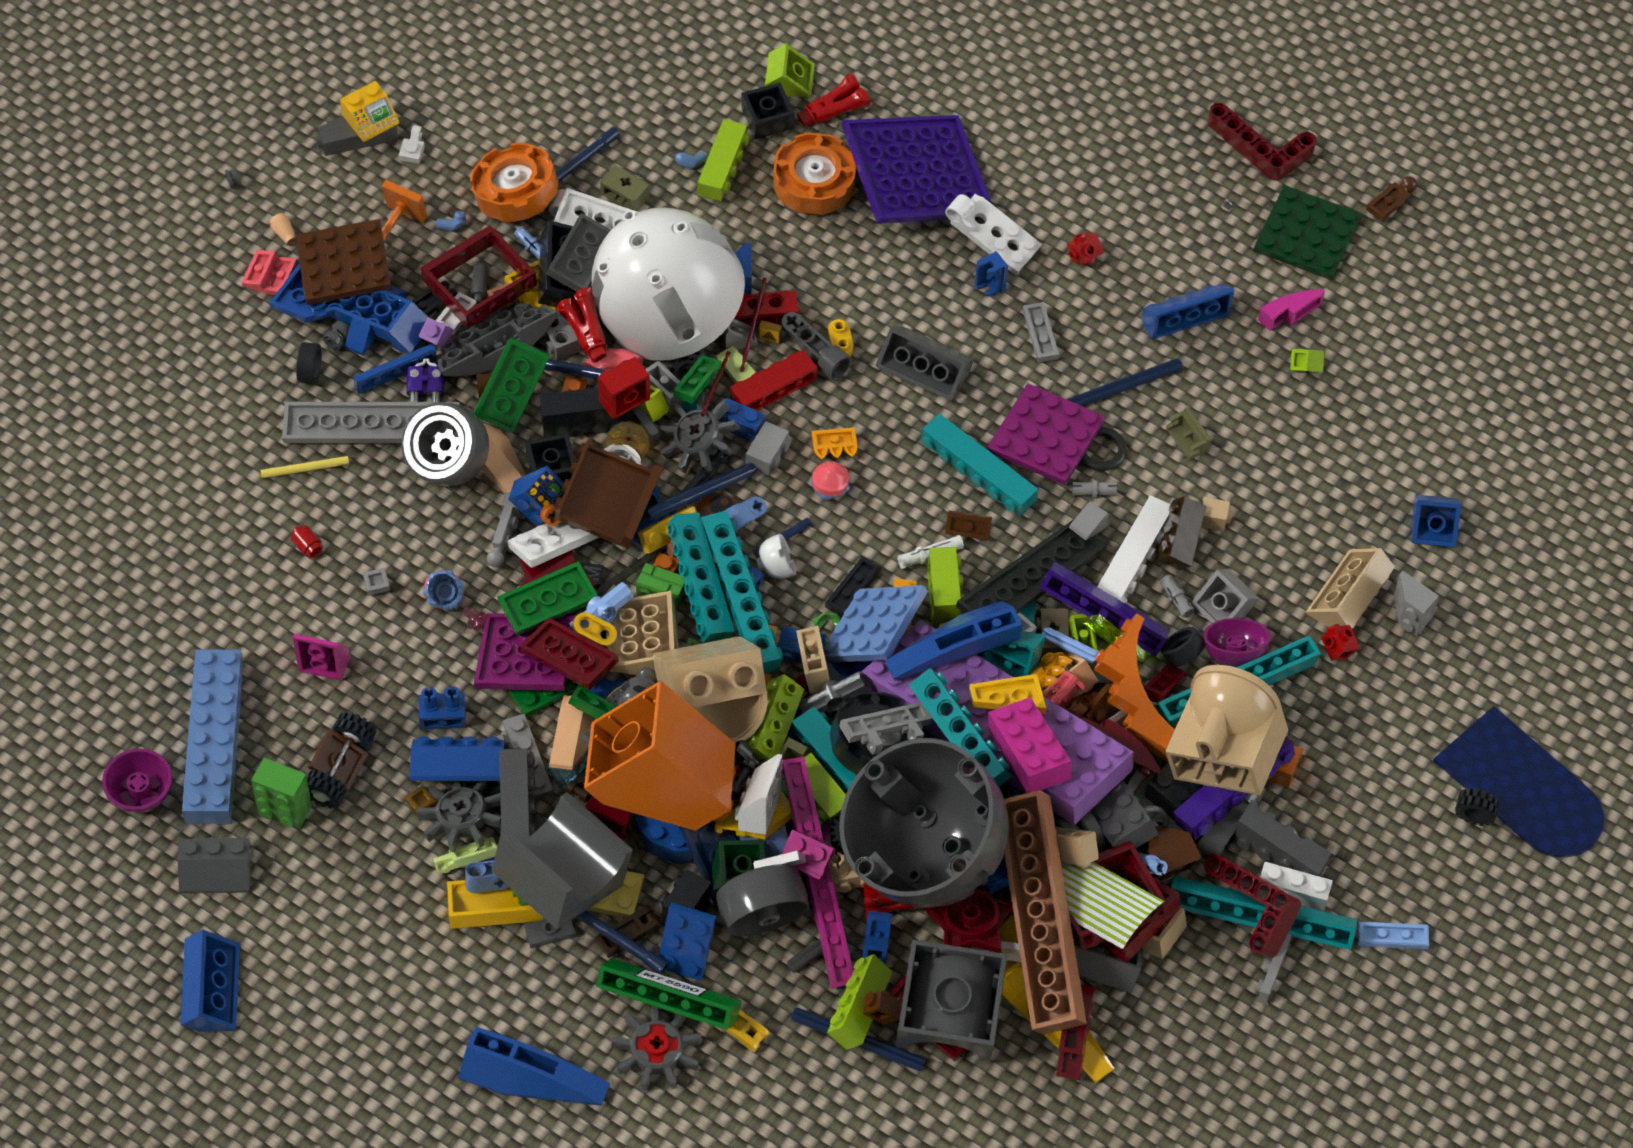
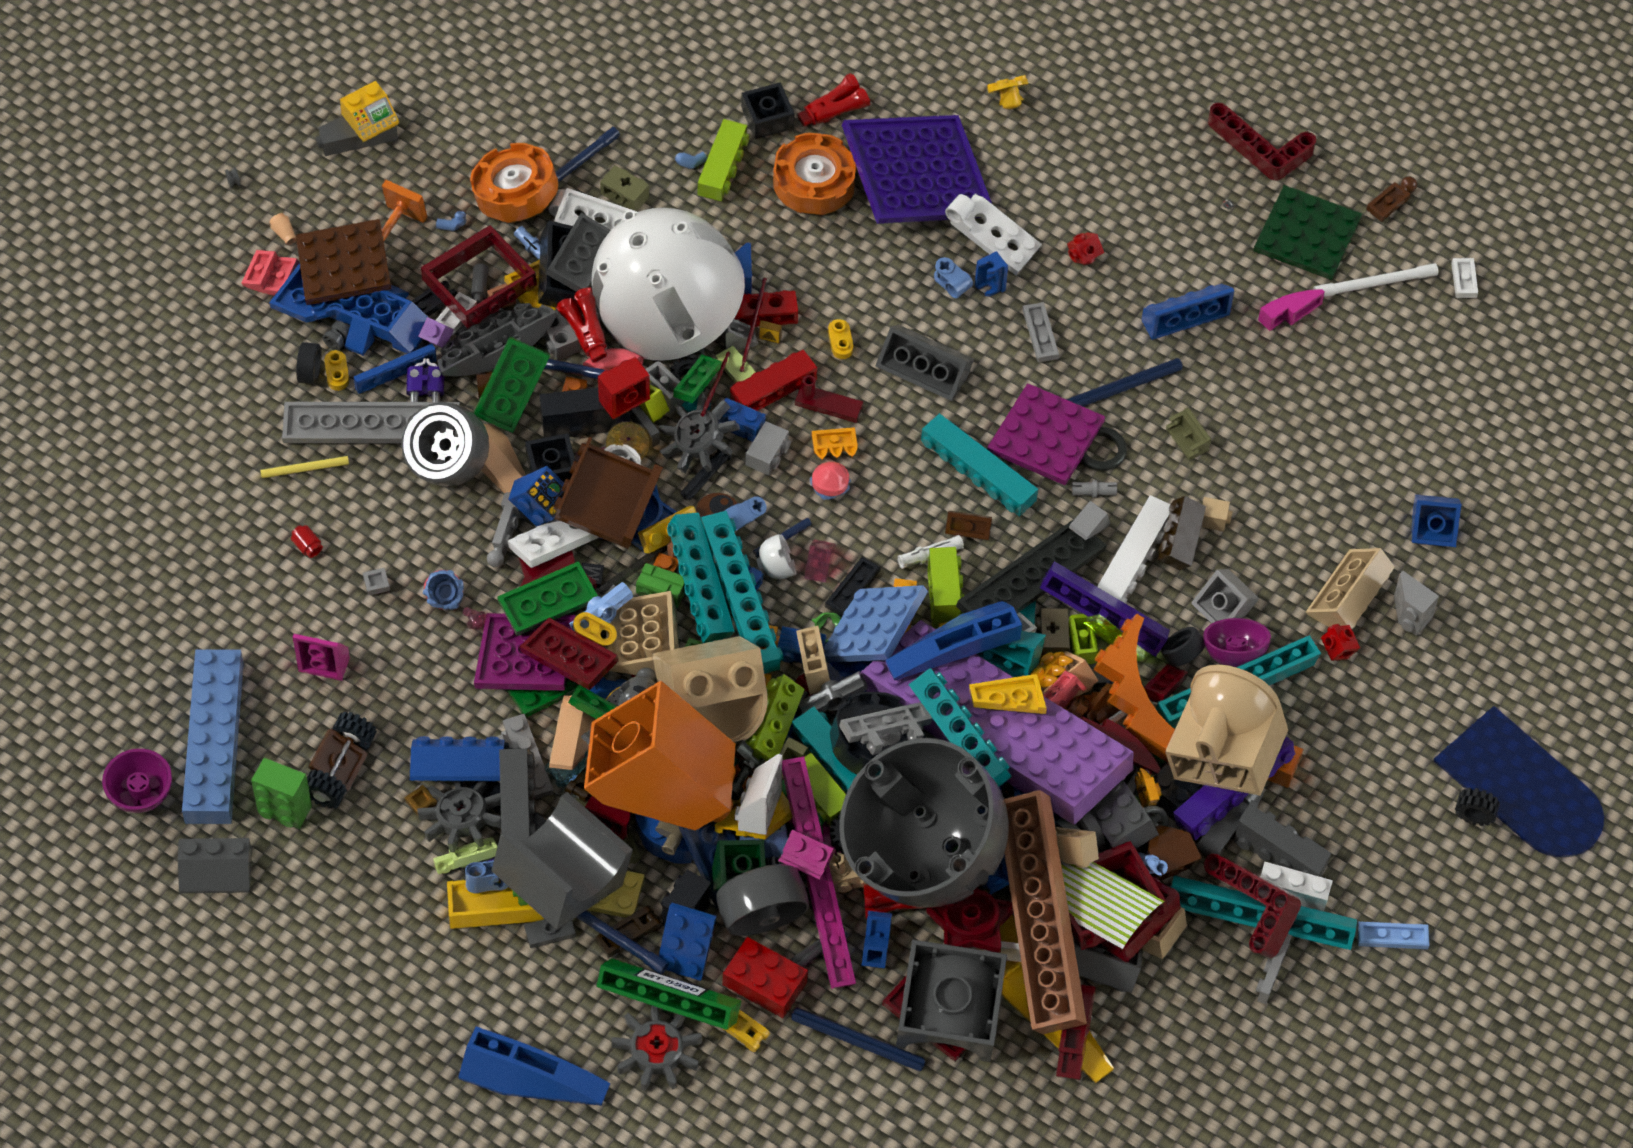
blue slope [180,930,240,1032] -> none
white plate [398,125,425,164] -> none
blue brick [419,686,466,730] -> none
orange bush [540,504,561,526] -> none
dark blue axle [645,463,757,520] -> none
white tile [753,851,806,869] -> none
lime slope [765,43,815,98] -> none
dark grey beam [782,312,852,381] -> none
lime brick [827,954,893,1050] -> none
reddish brown brick [863,991,903,1025] -> none
dark pink brick [988,697,1071,793] -> none
light blue axle [1042,627,1099,663] -> none
light grey pin [1160,575,1195,618] -> none
lime panel [1290,349,1325,372] -> none
none -> yellow plate [324,350,349,391]
none -> dark tan piece [655,821,683,855]
none -> red brick [723,937,808,1019]
none -> dark red piece [795,375,864,423]
none -> clear pink slope [804,539,836,583]
none -> medium blue piece [934,257,973,298]
none -> yellow plate [987,75,1029,110]
none -> light orange plate [1135,768,1161,808]
none -> white piece [1313,263,1438,297]
none -> white plate [1451,258,1478,298]

